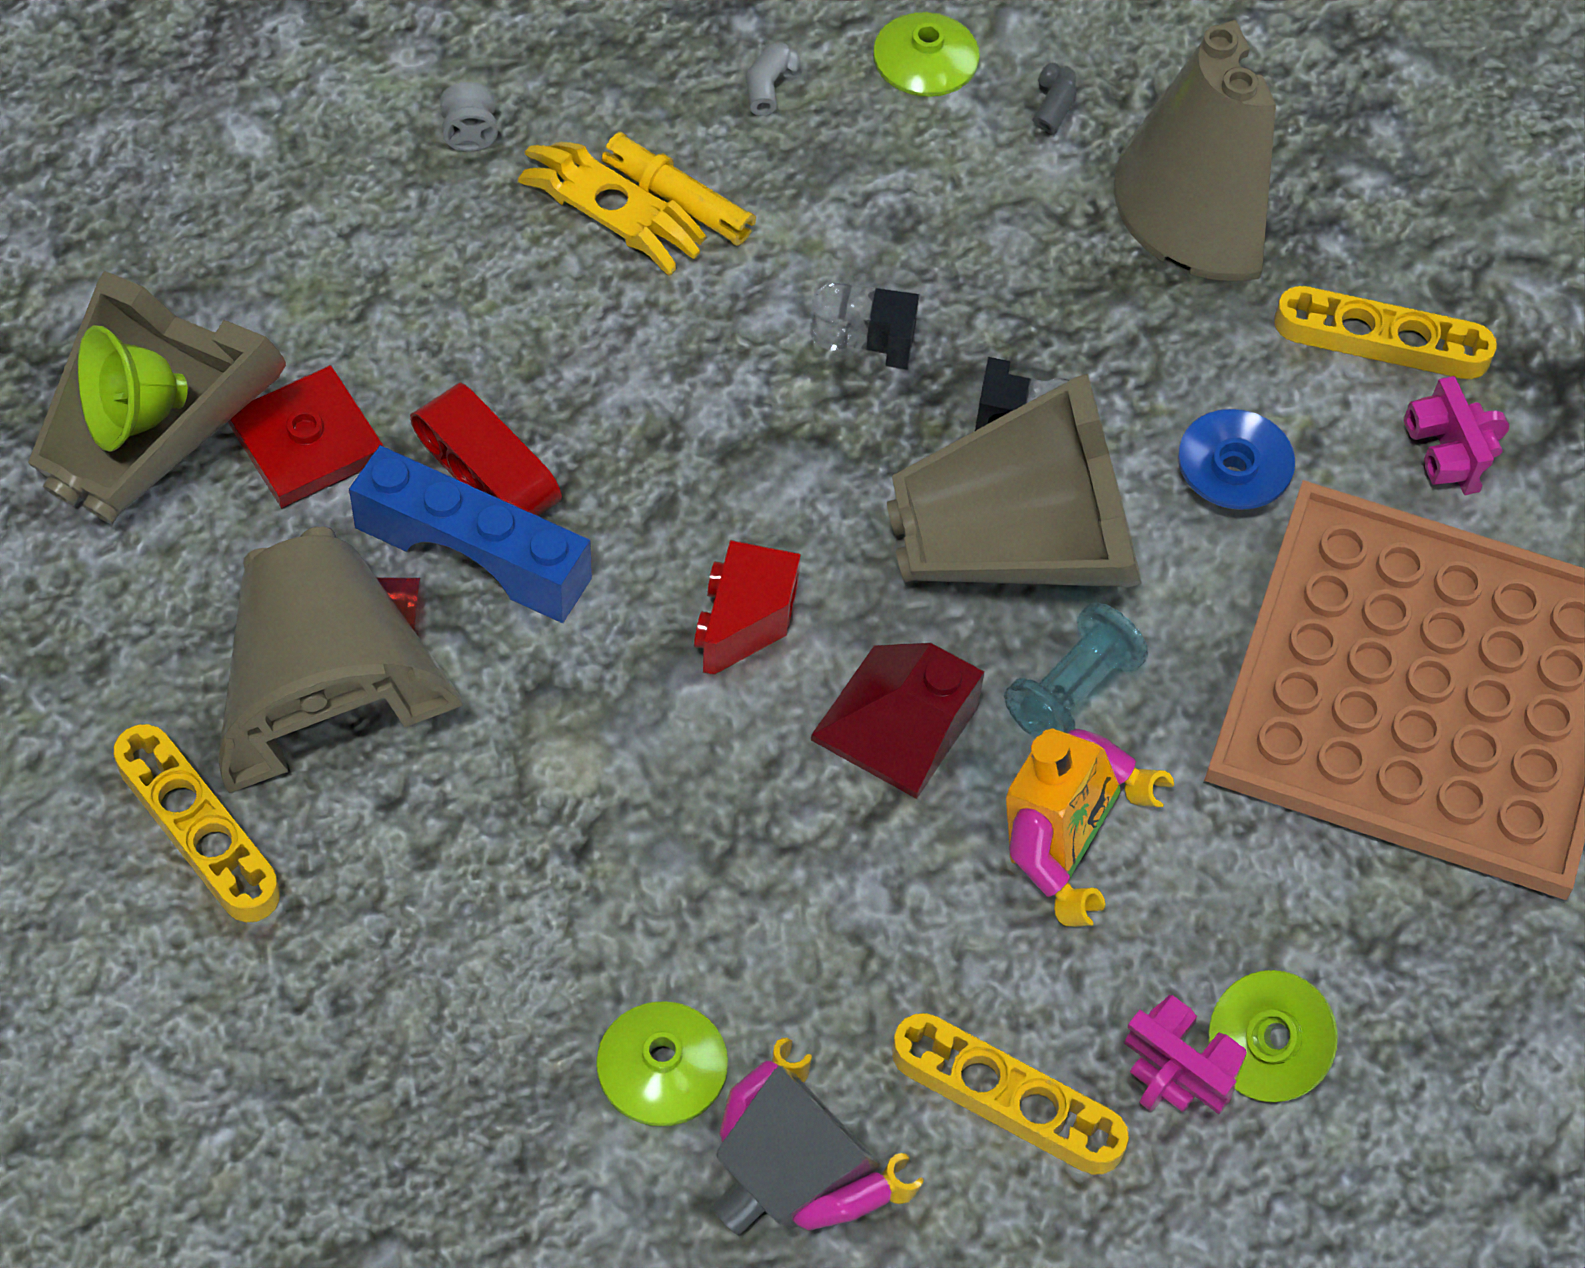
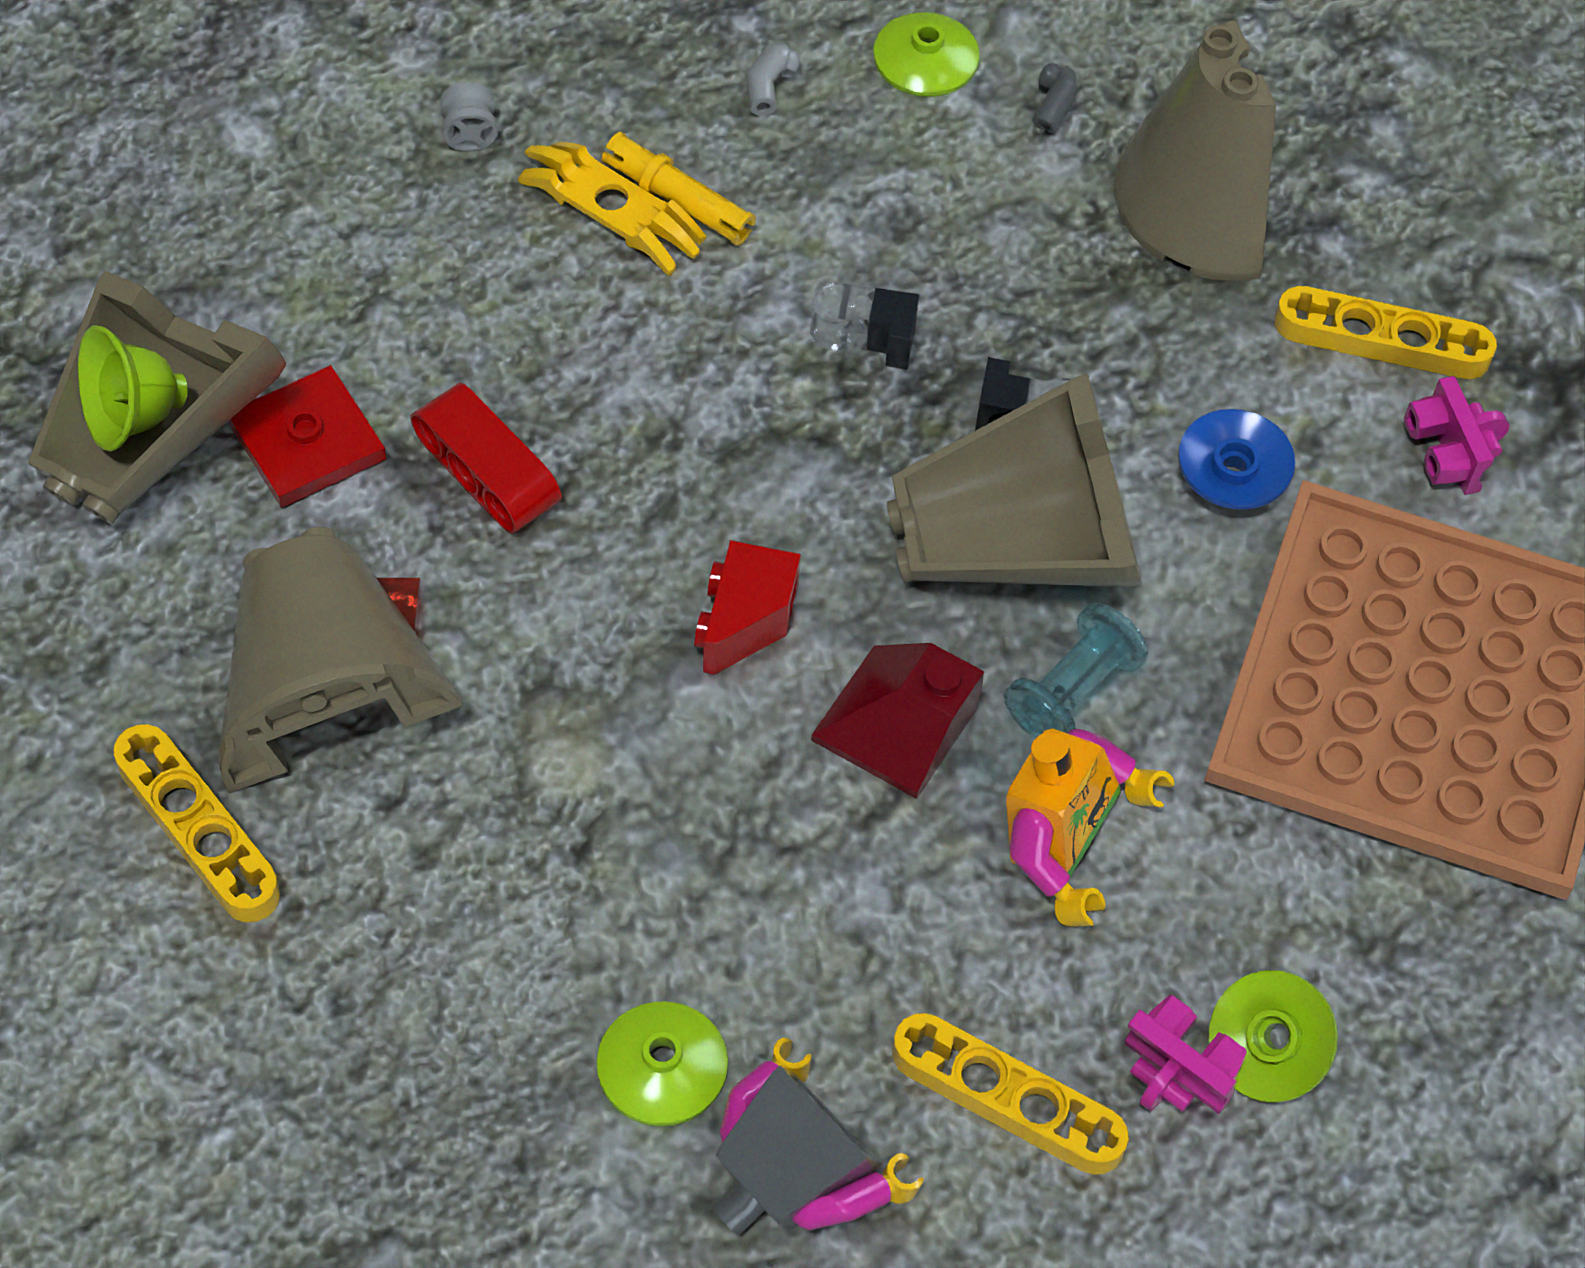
blue arch [349,445,592,624] -> none

